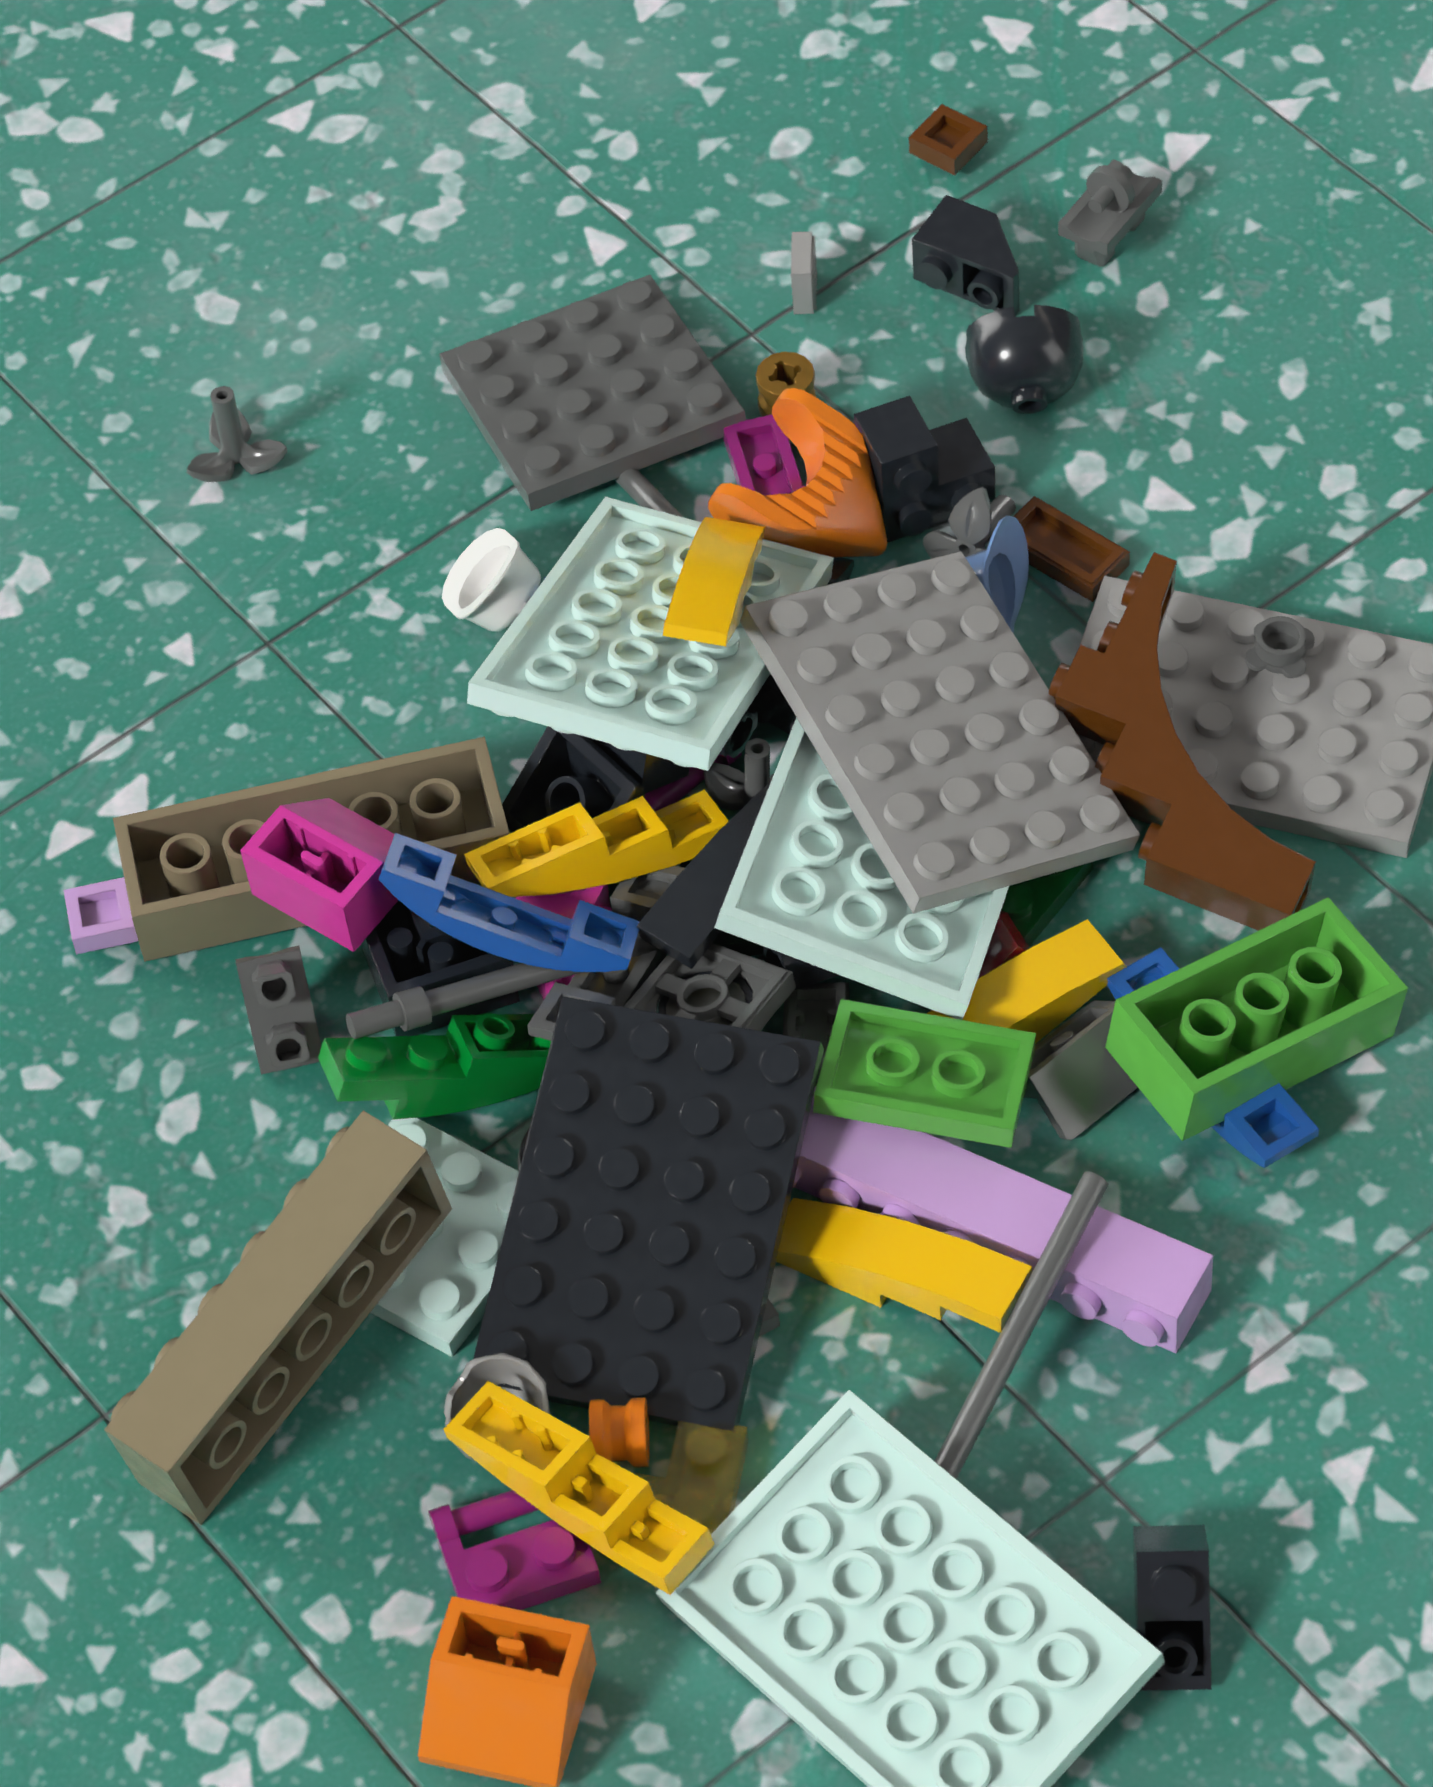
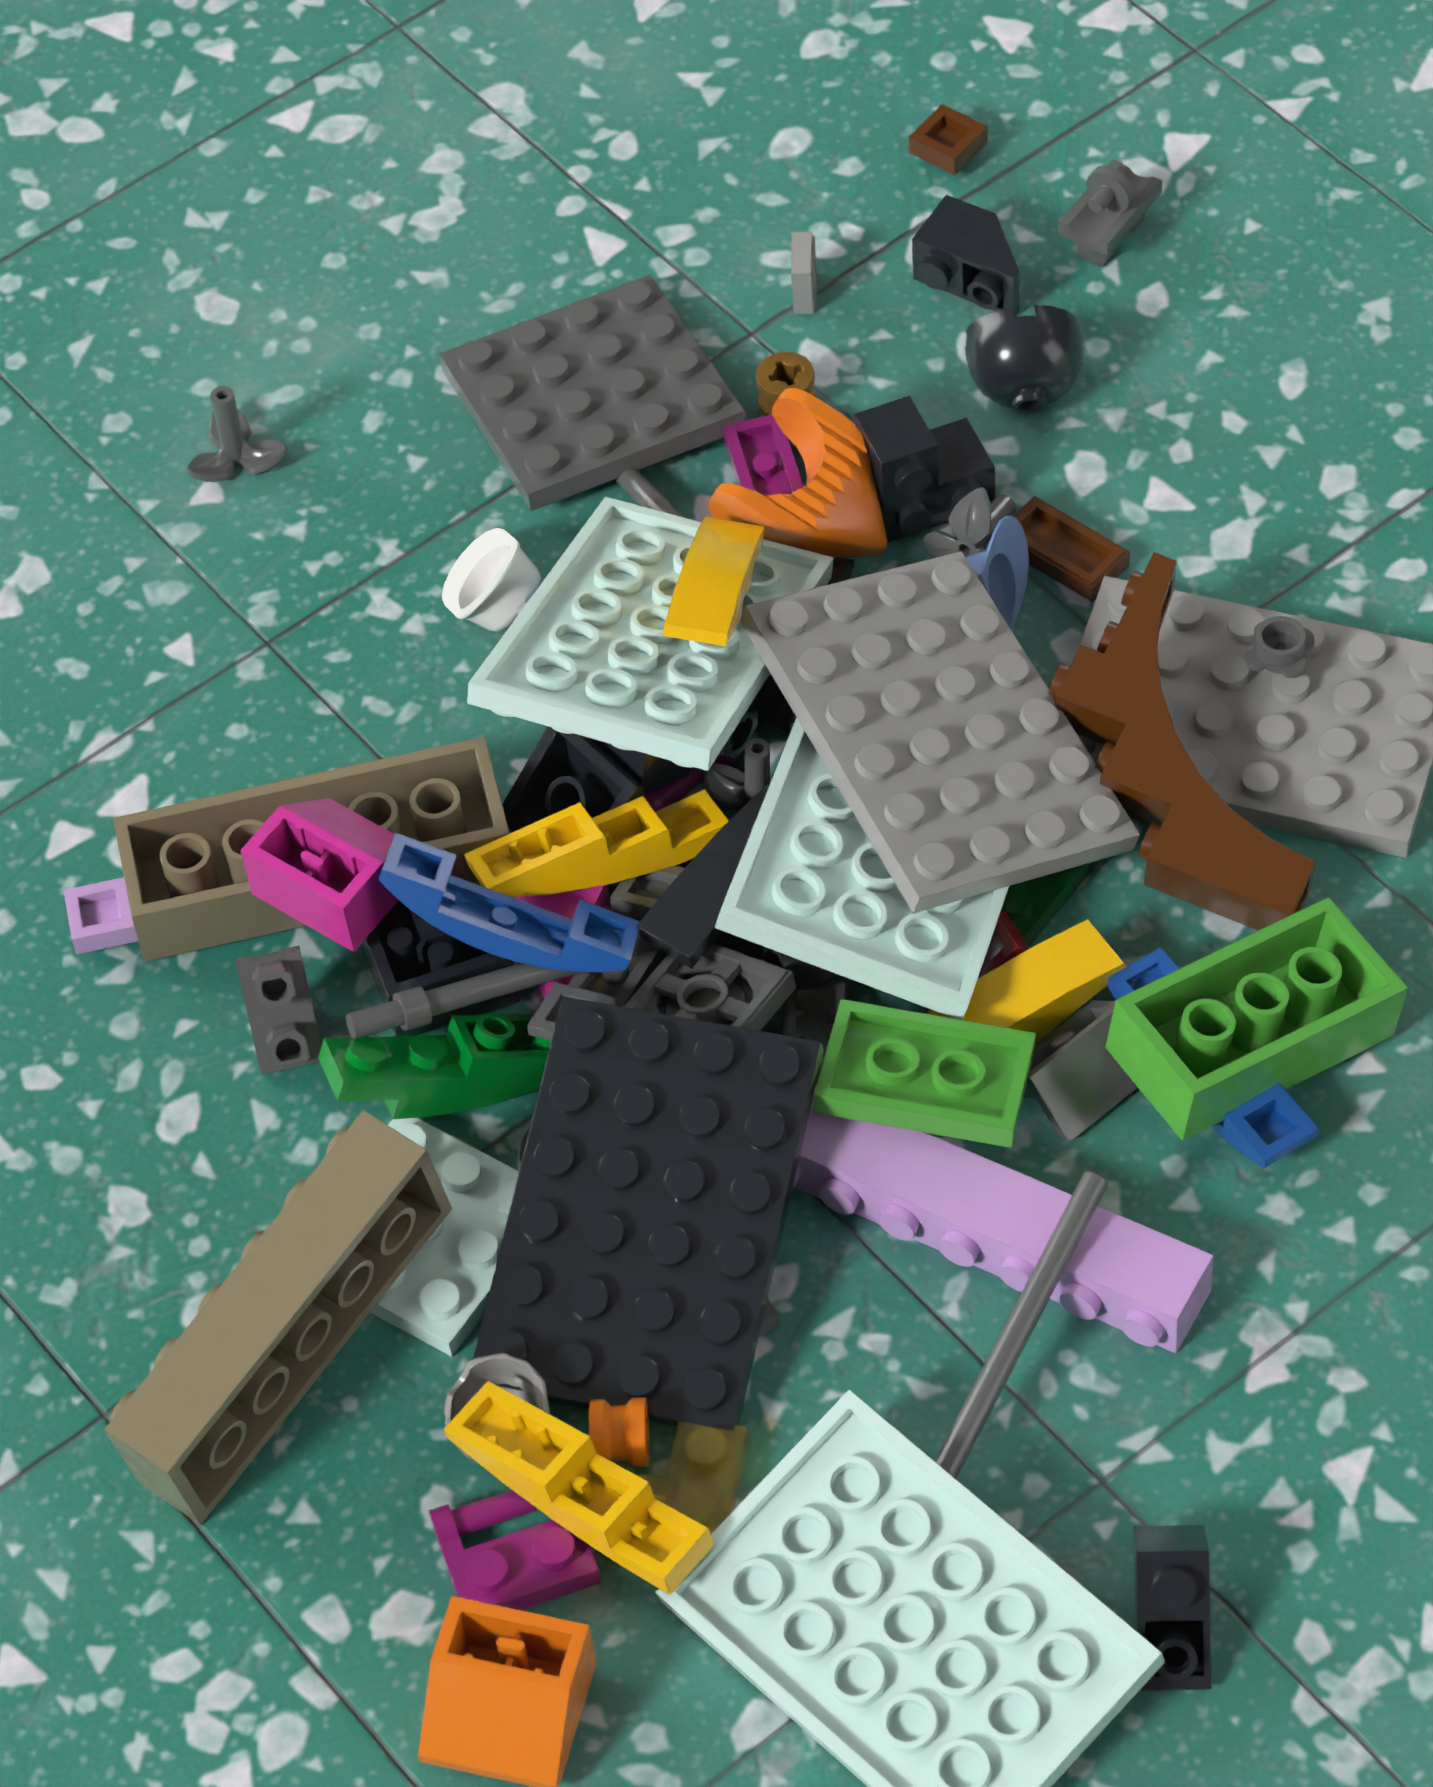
yellow slope [776,1198,1032,1333] -> none

